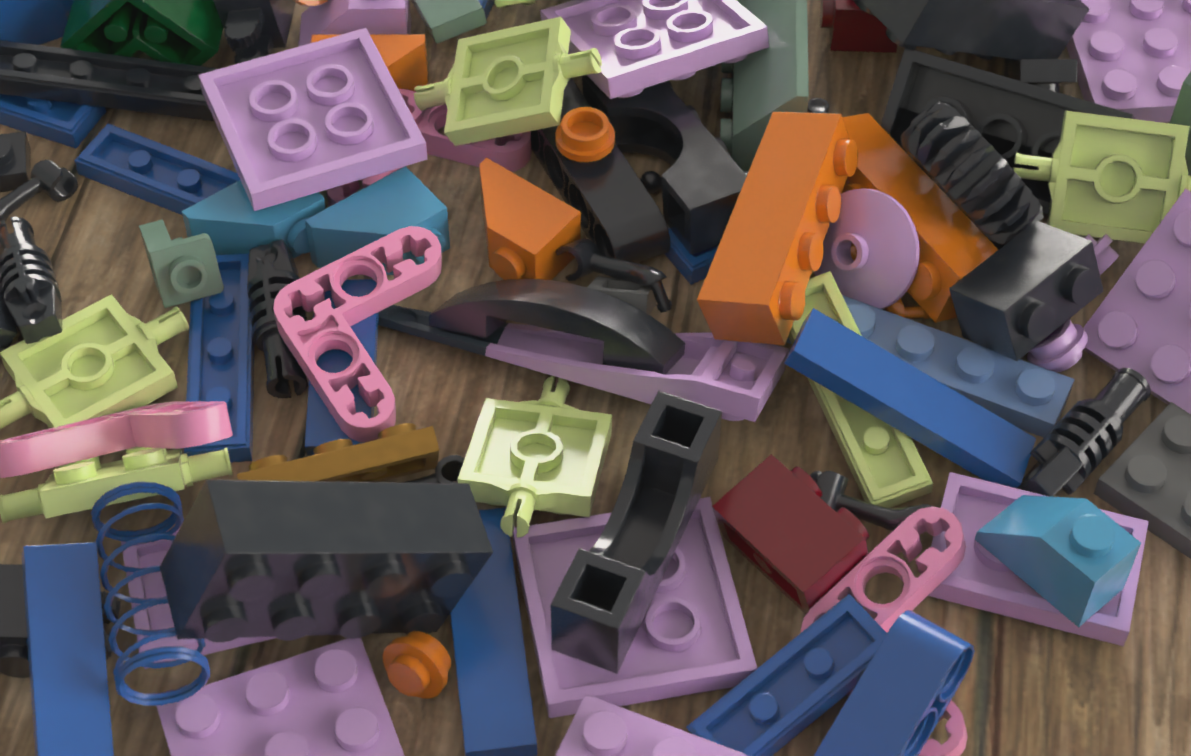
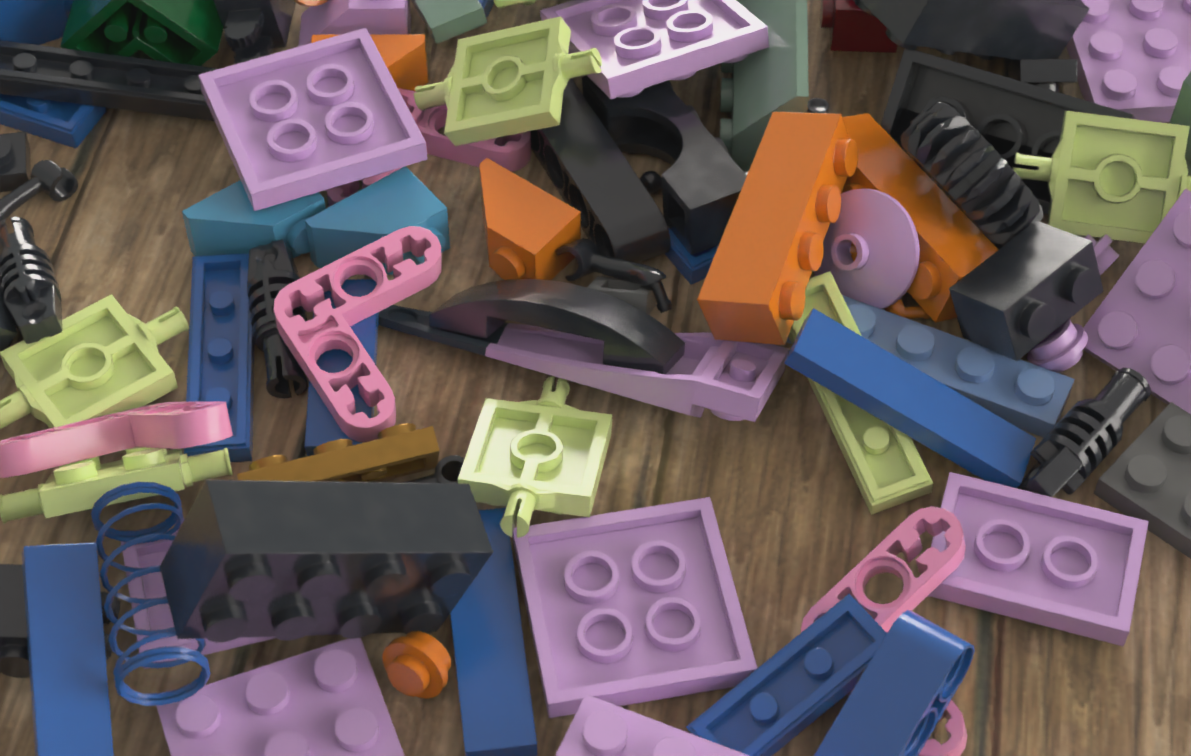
blue tile [74,123,240,215] -> none
sand green bracket [139,219,224,308] -> none
black arch [551,390,722,674] -> none
orange plate [555,107,615,162] -> none
dark red brick [712,454,869,615] -> none
black piece [810,471,931,531] -> none
dark azure slope [975,495,1141,628] -> none

